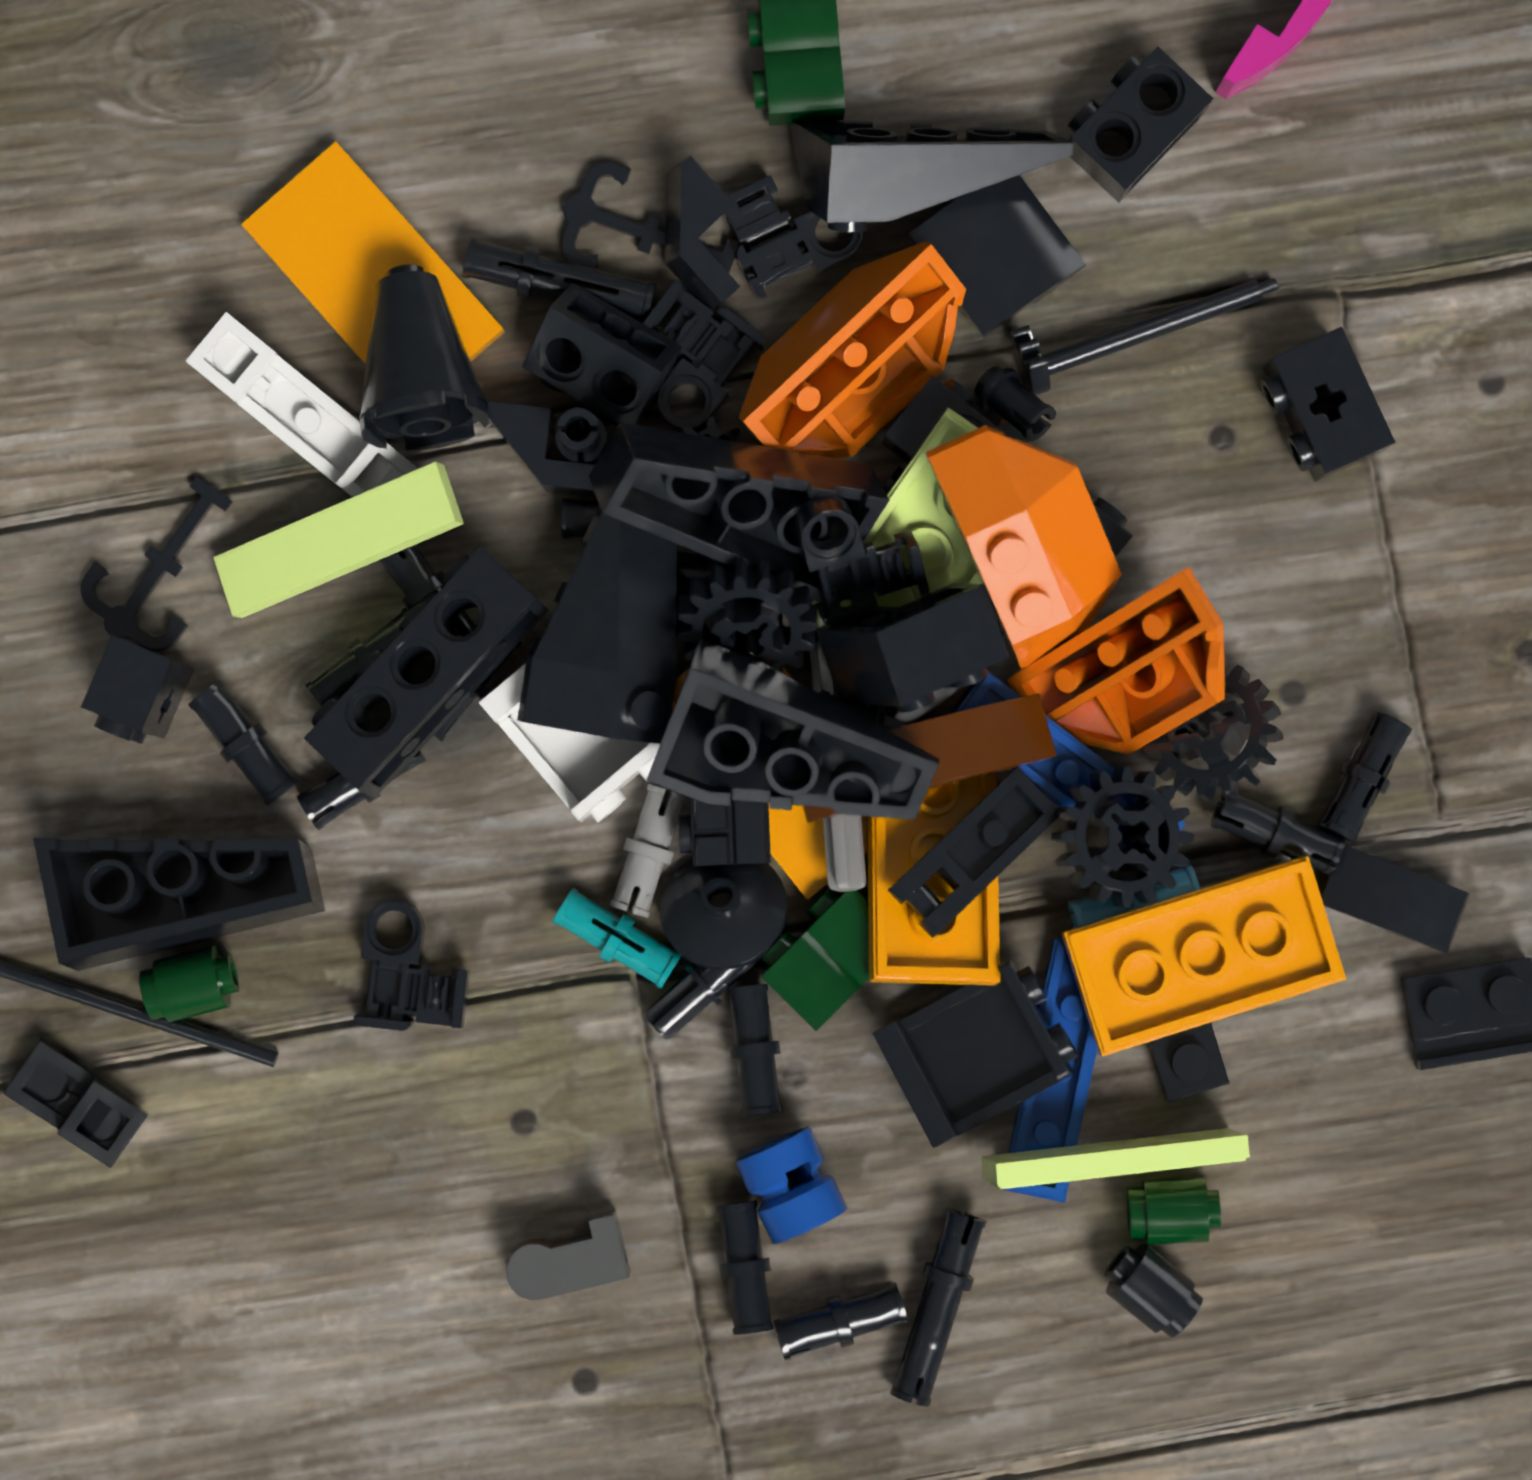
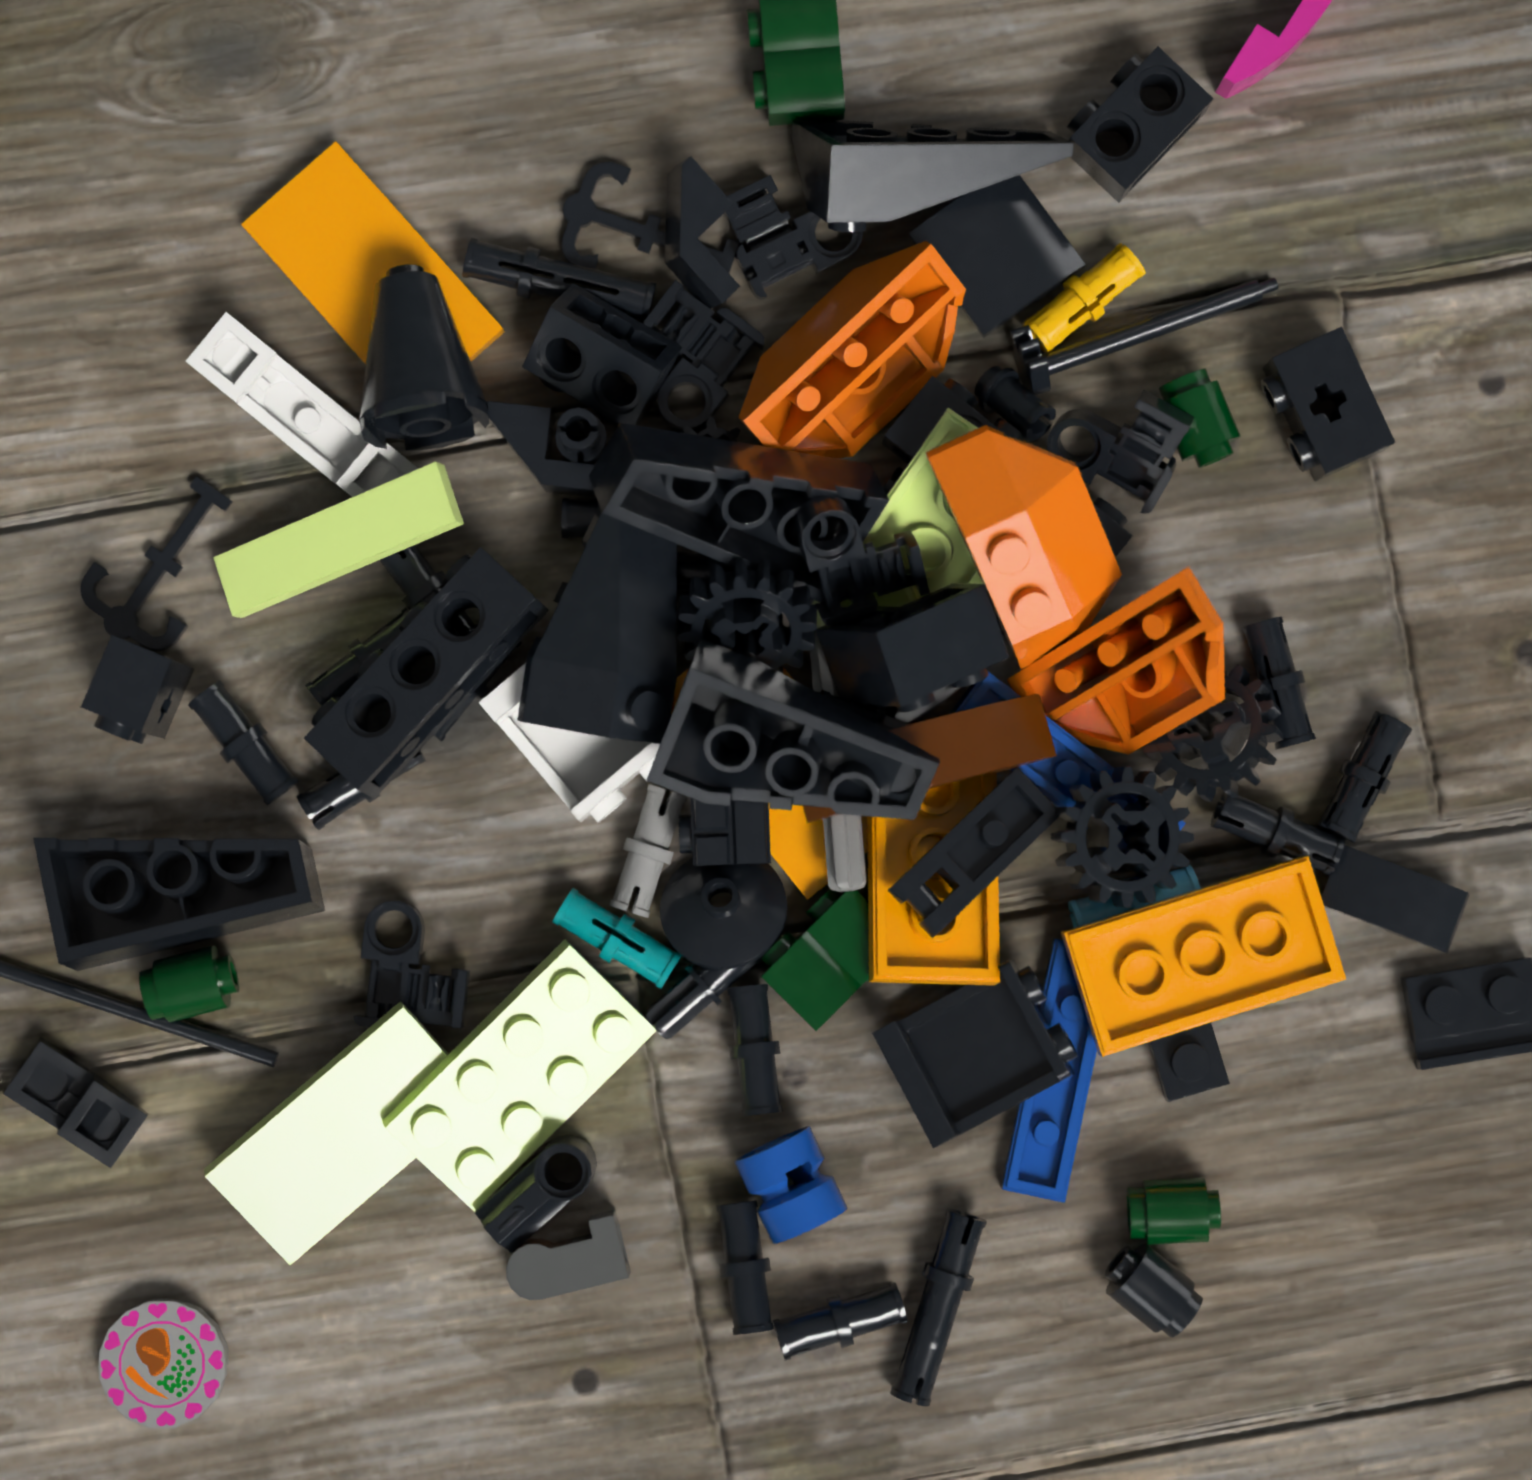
yellowish green tile [981,1128,1250,1189] -> none
none -> light grey tile [99,1298,229,1428]
none -> tile [204,1001,449,1265]
none -> plate [382,939,656,1212]
none -> black piece [475,1134,597,1254]
none -> yellow pin [1022,243,1146,353]
none -> black piece [1047,390,1194,514]
none -> dark green brick [1159,368,1241,468]
none -> black pin [1242,616,1316,750]

